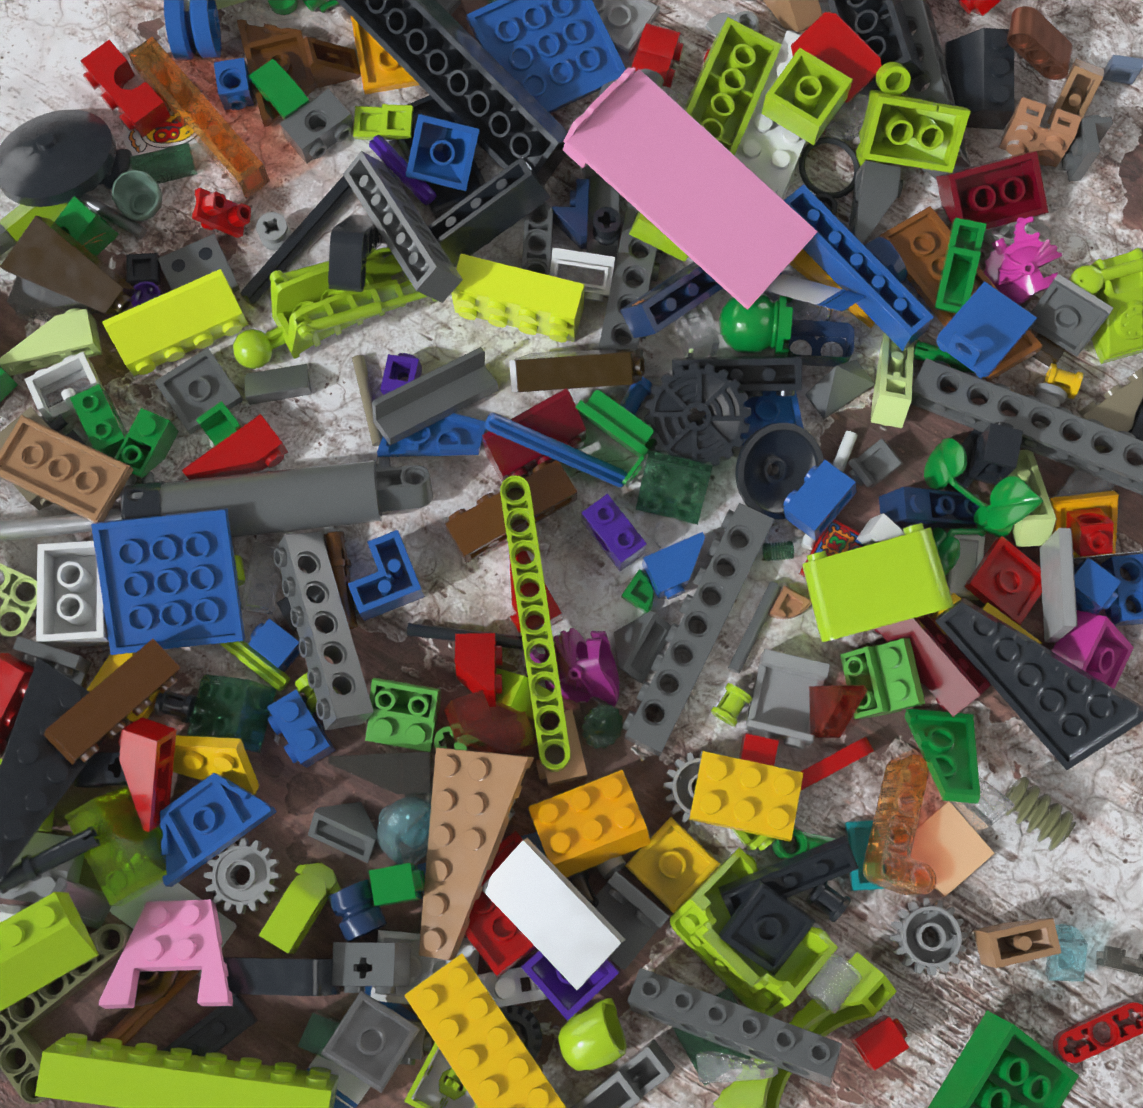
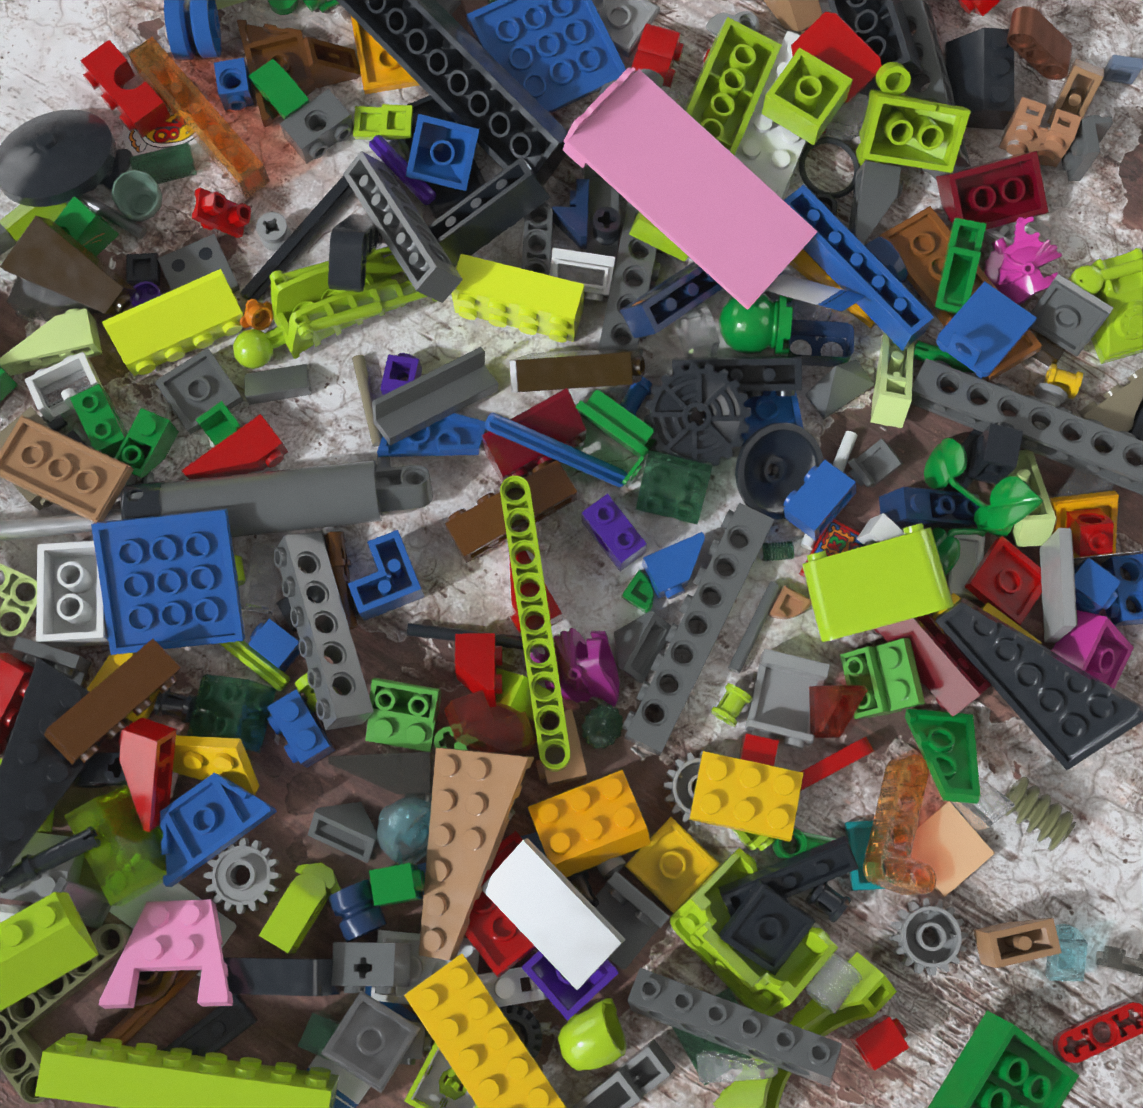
none -> orange plate [240,299,273,331]

